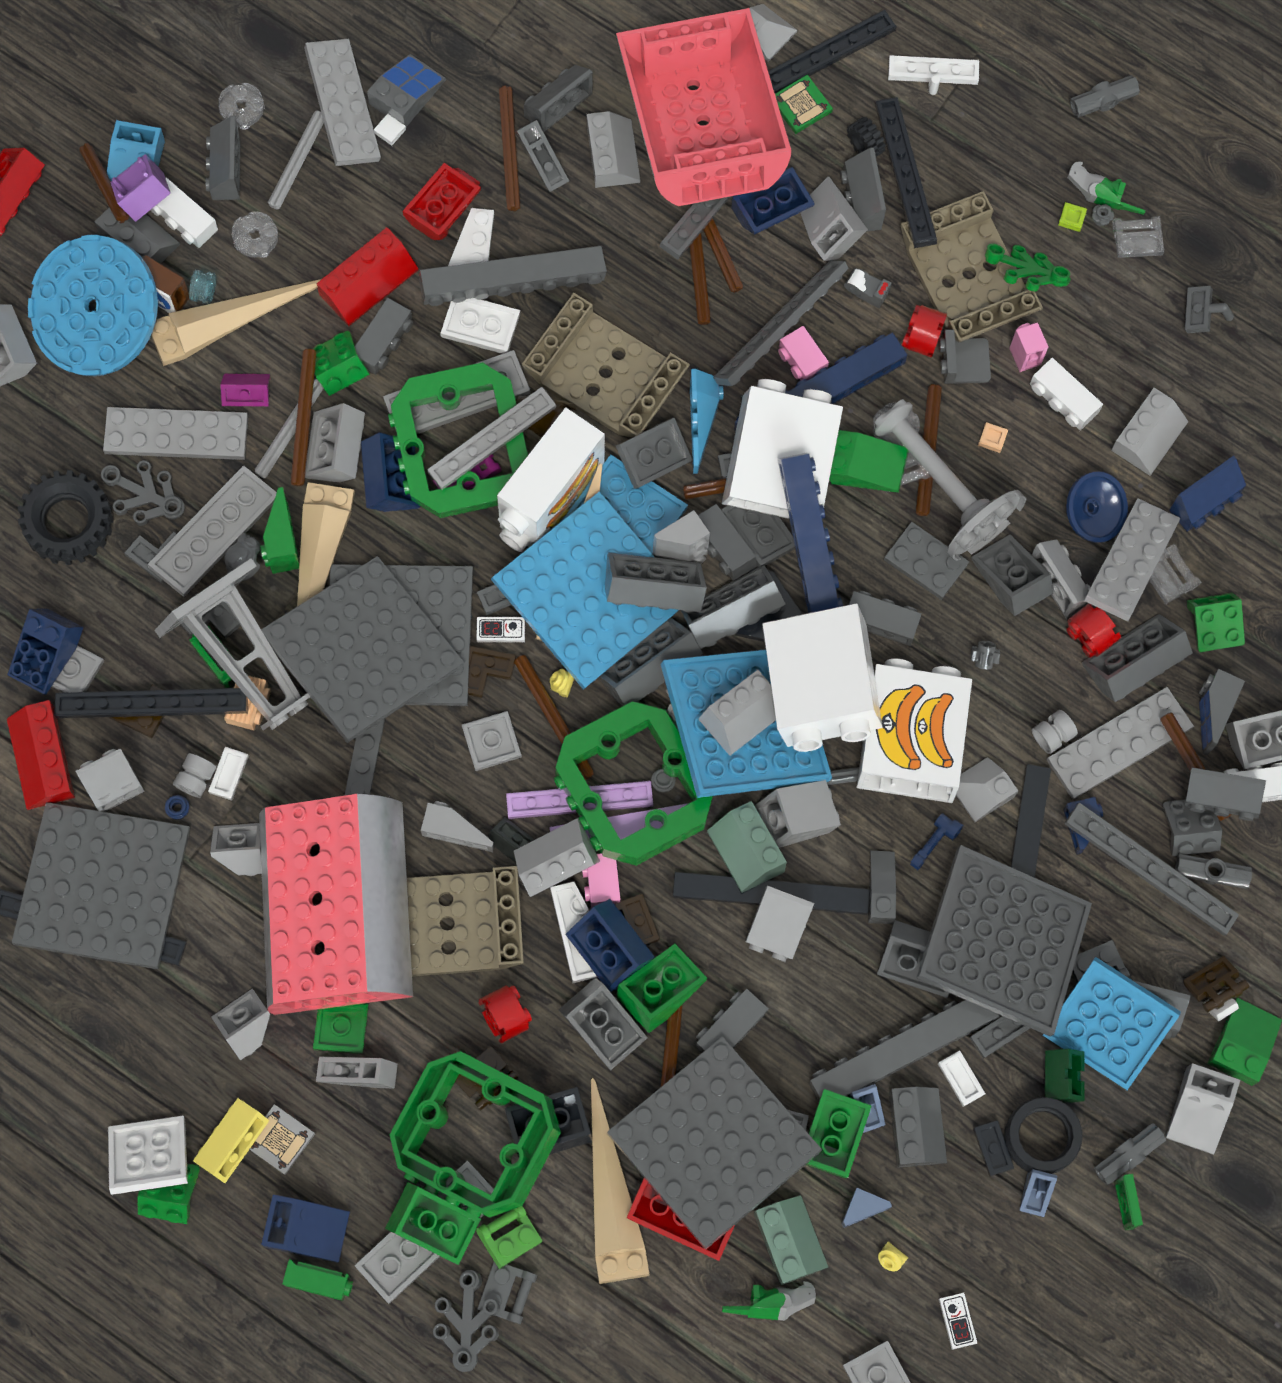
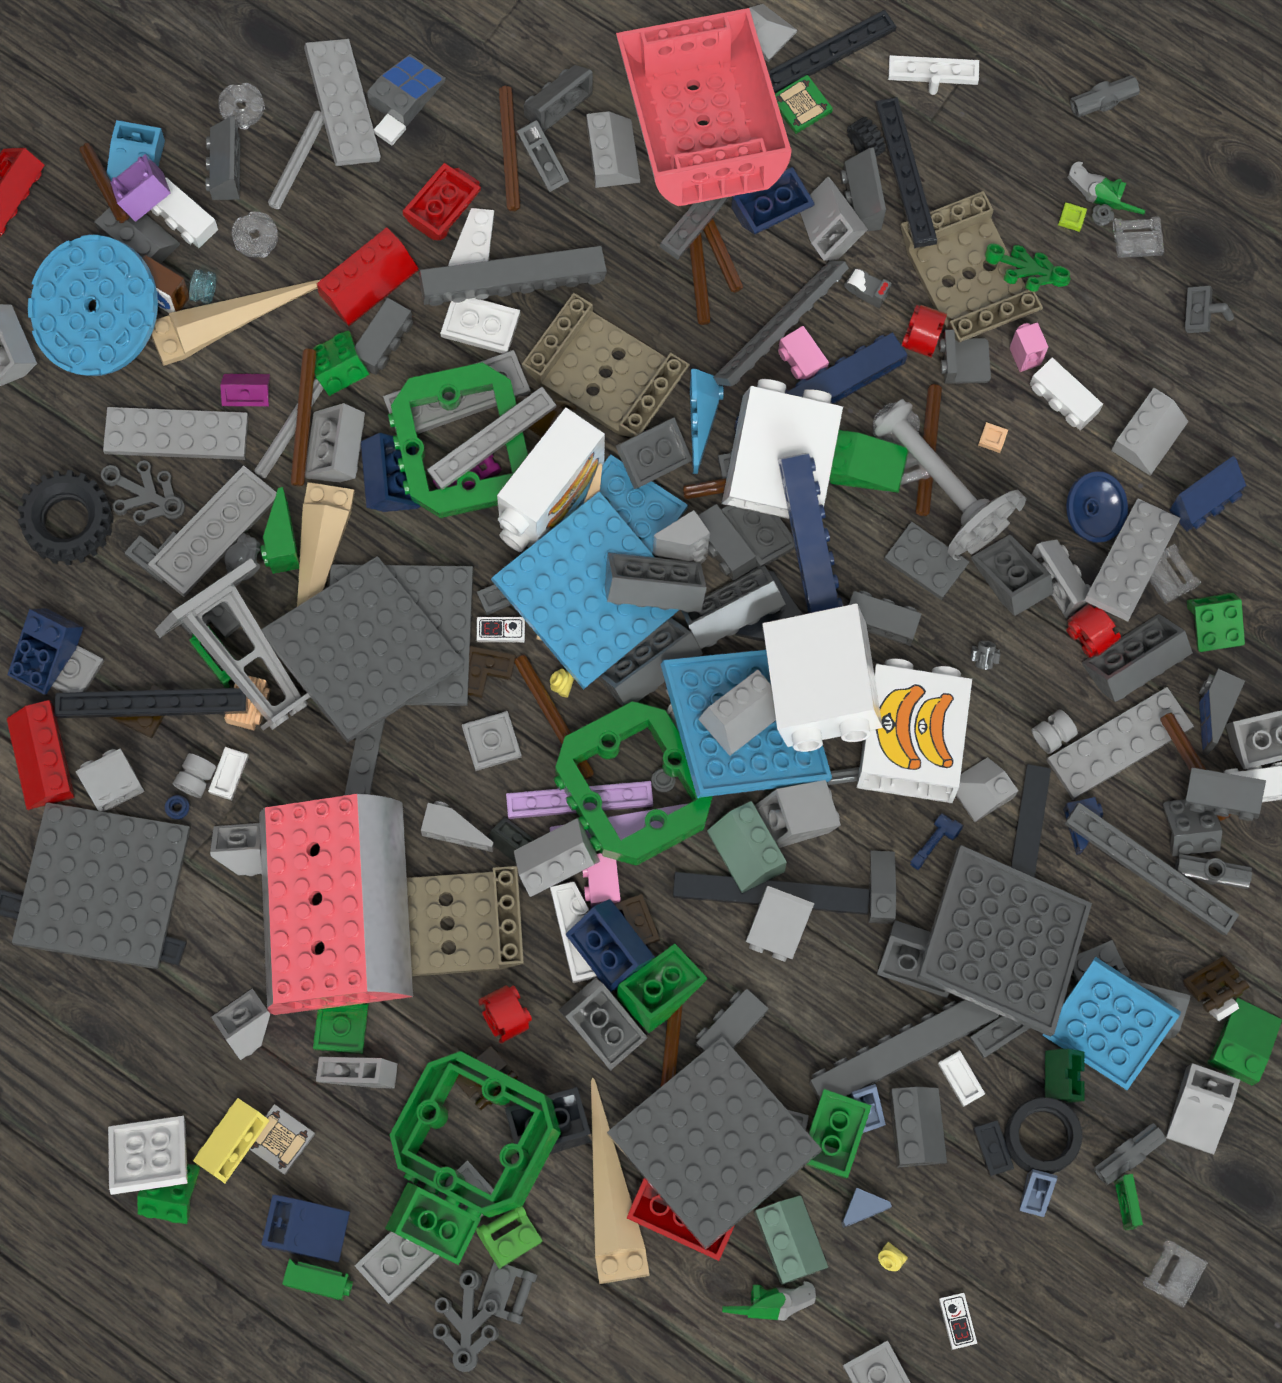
none -> clear plate [1143,1240,1208,1308]

